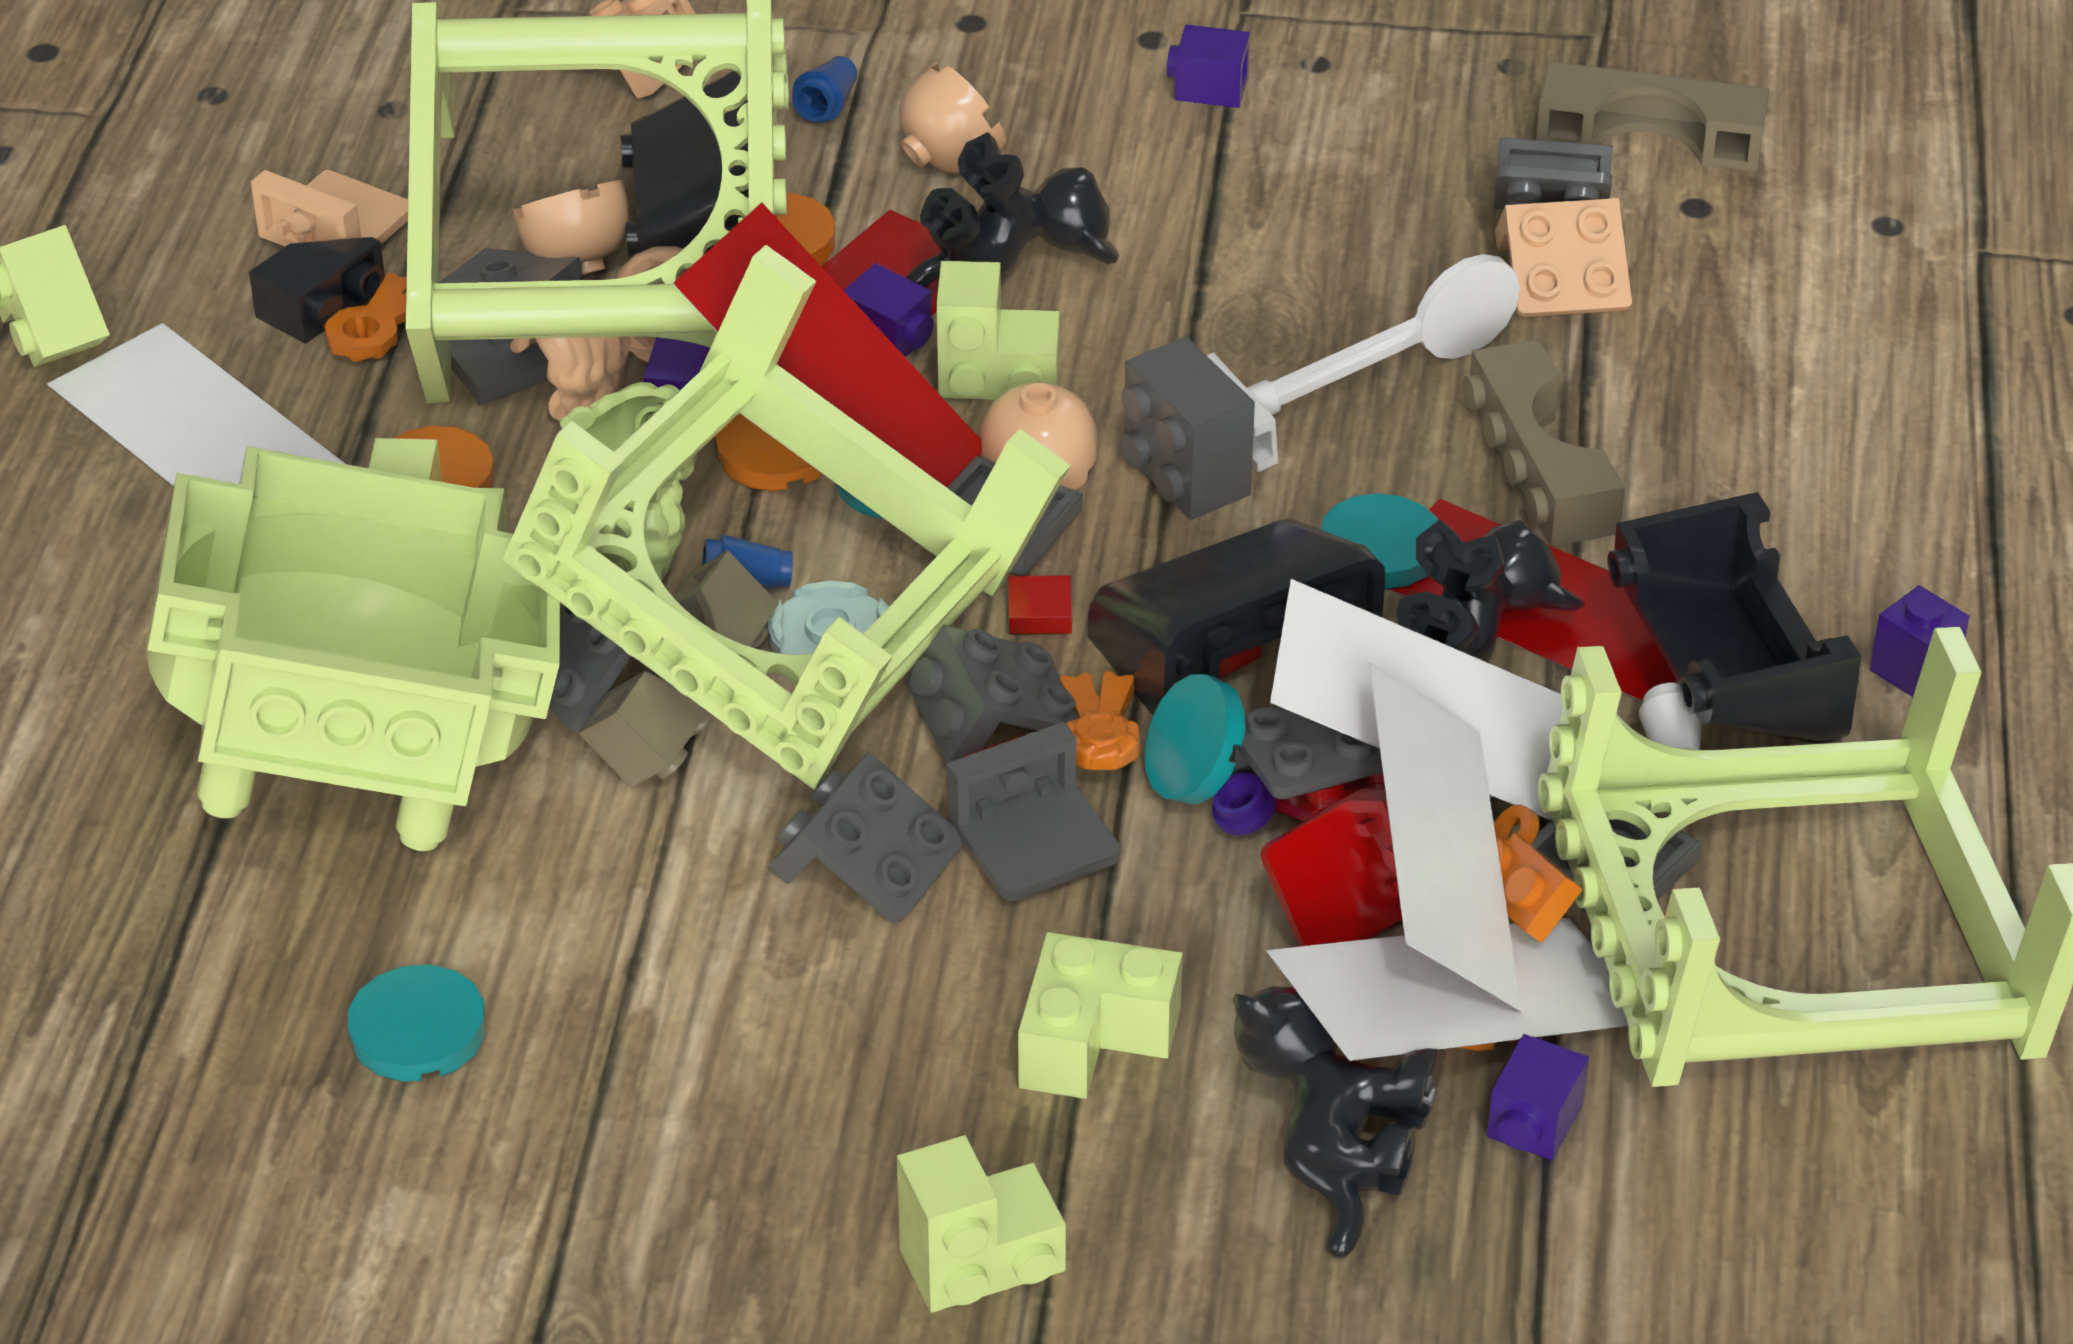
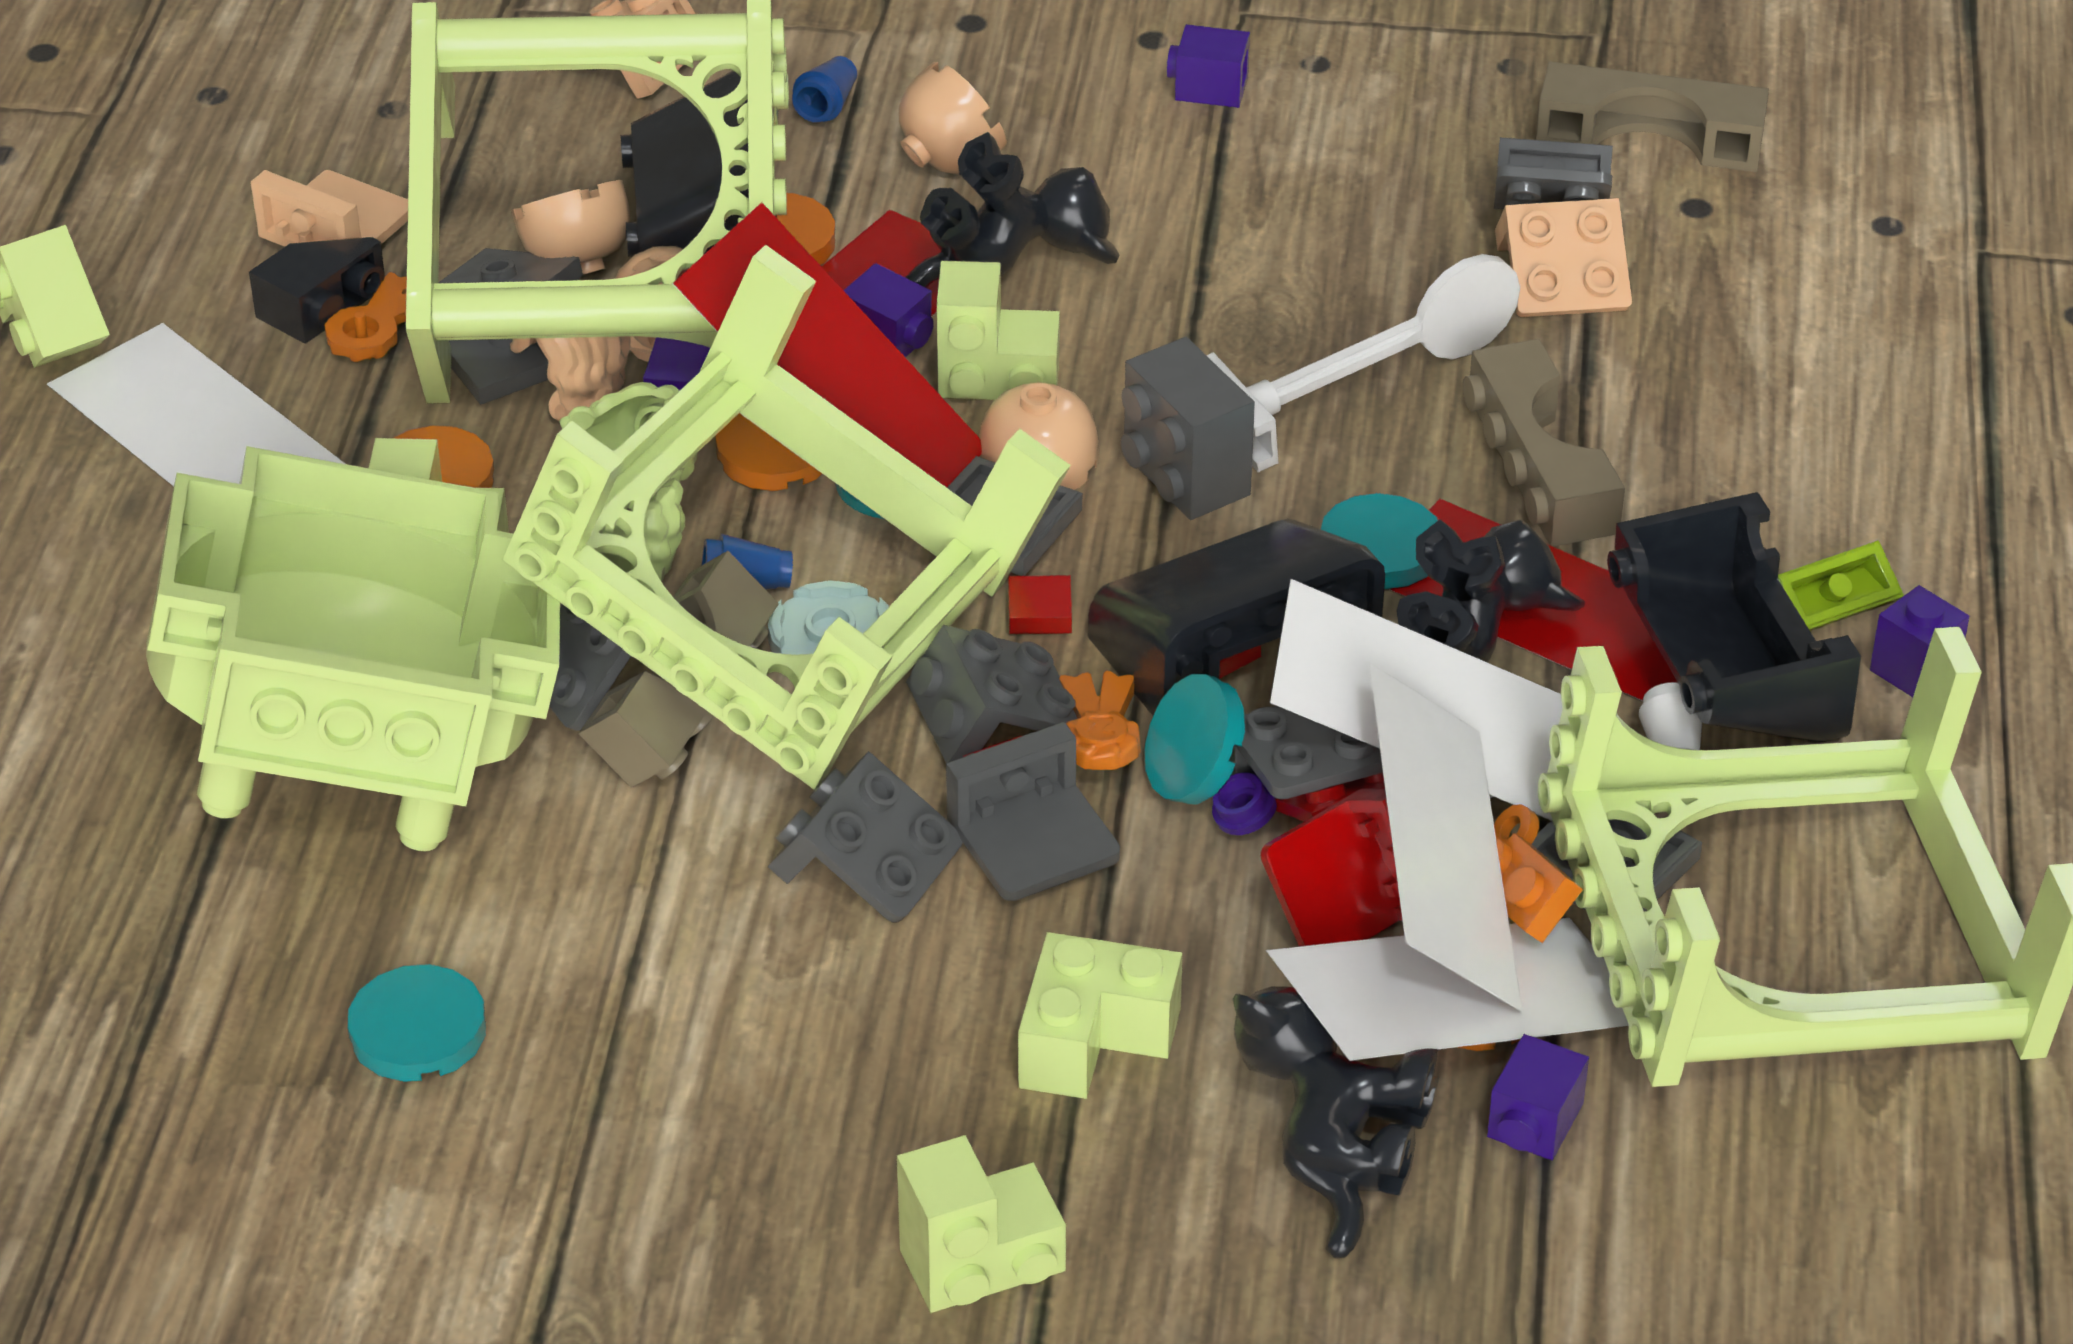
none -> lime slope [1778,540,1904,630]

